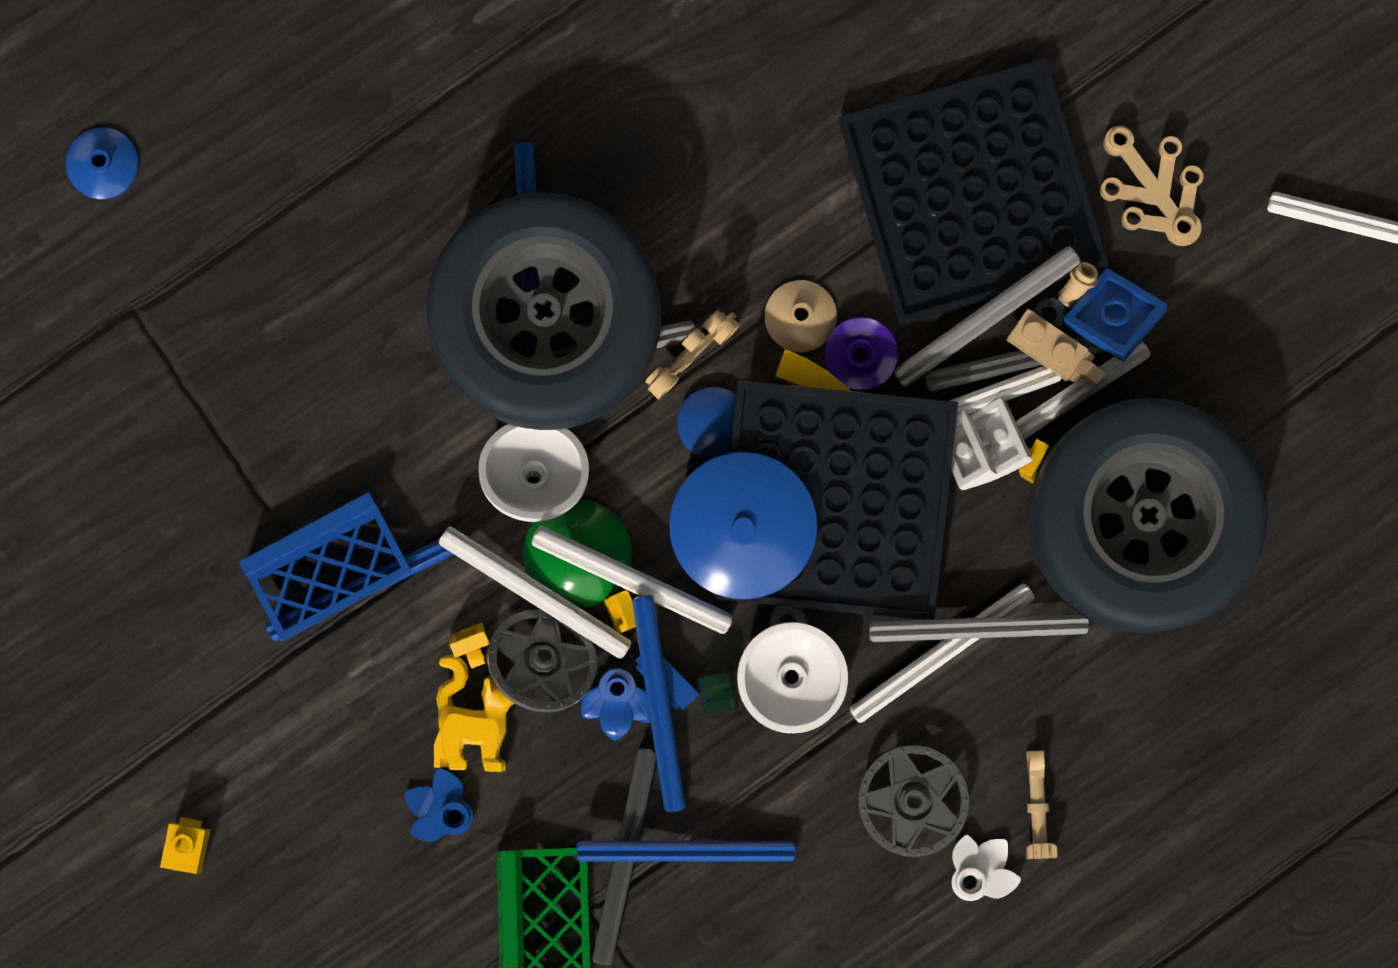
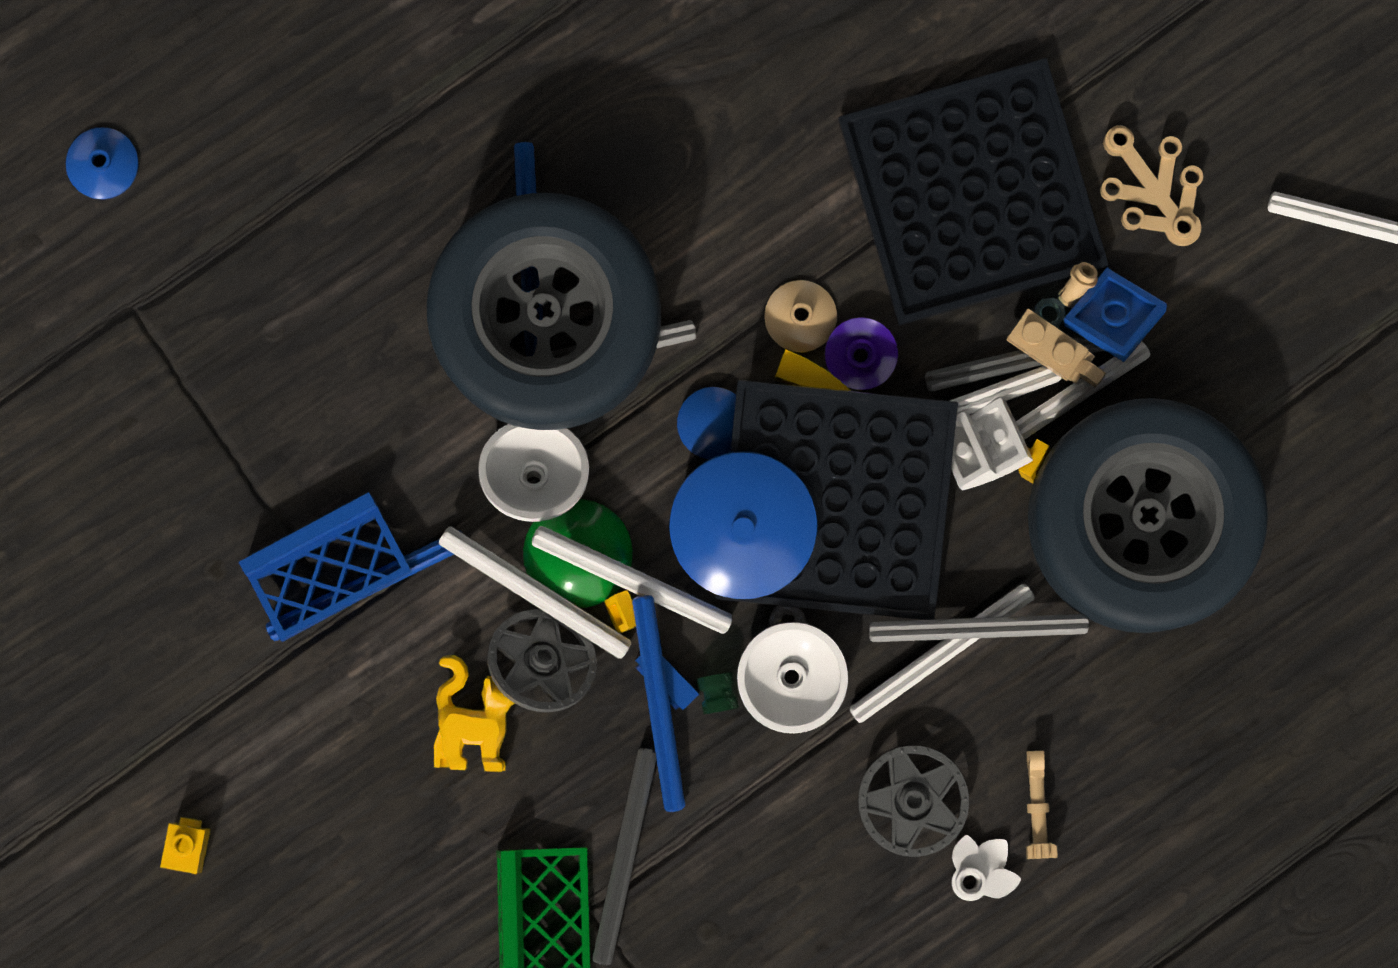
blue plate [404,769,473,842] -> none
yellow tile [448,623,489,668] -> none
blue axle [576,841,796,861] -> none
blue plate [581,668,651,741] -> none
tan plant [645,310,740,400] -> none
light grey axle [894,246,1081,387] -> none

